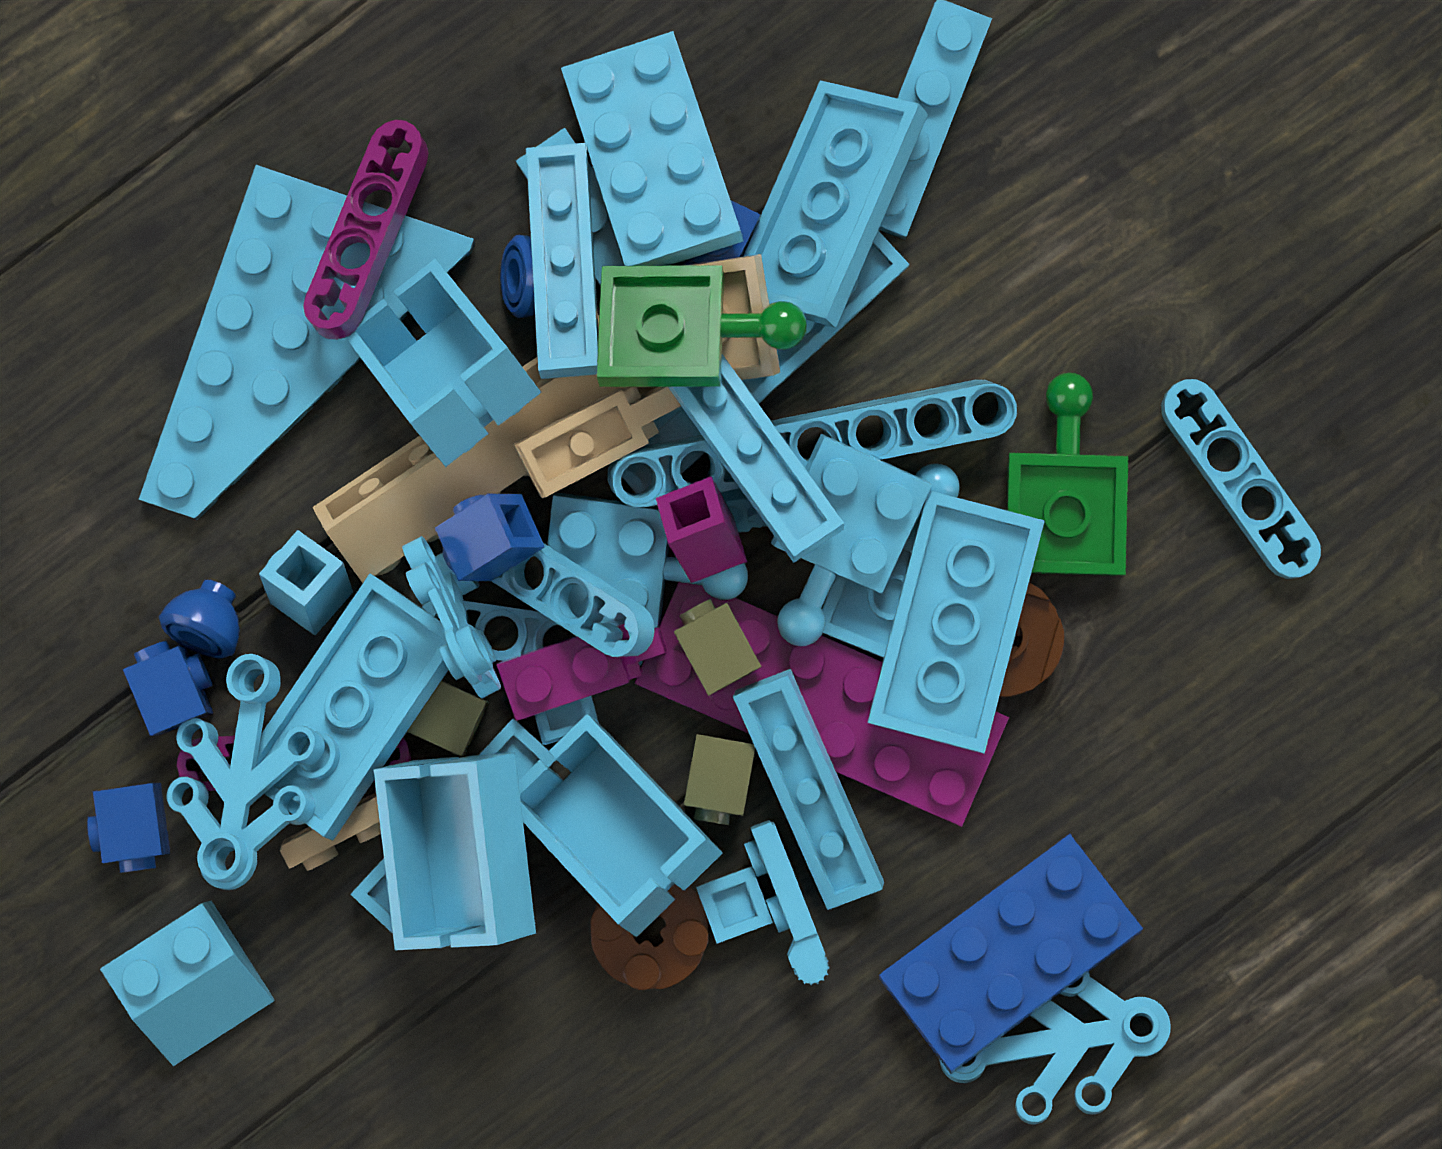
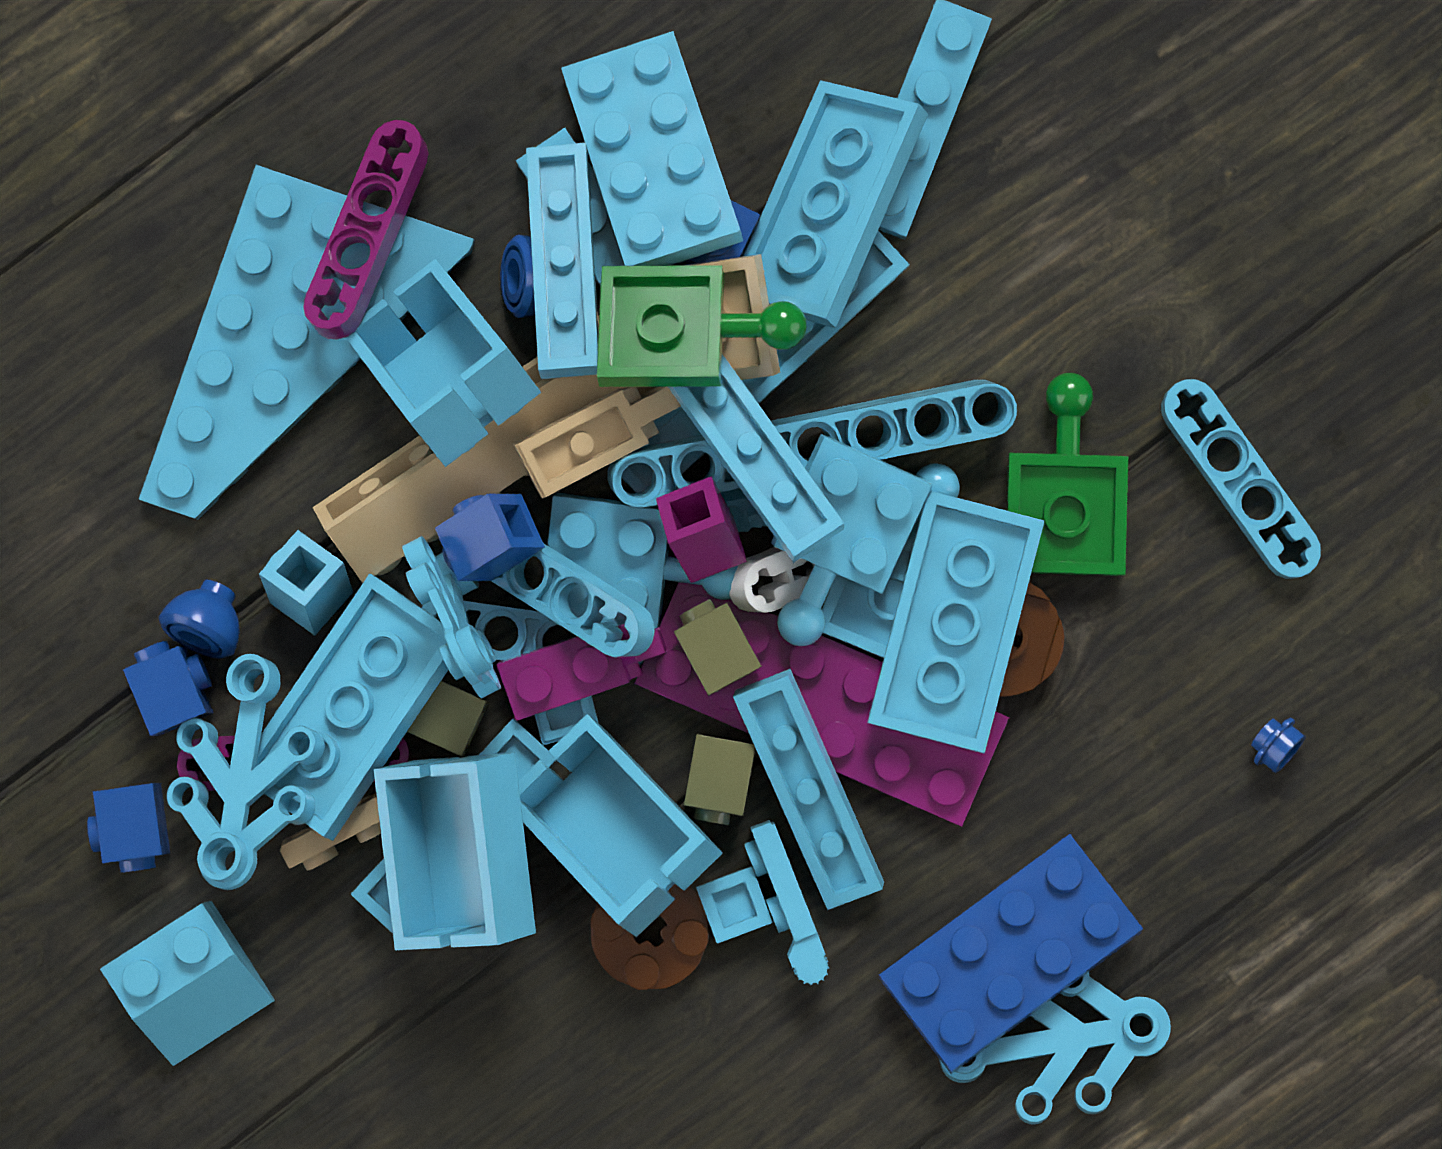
none -> white beam [729,547,815,613]
none -> blue plate [1251,718,1306,773]

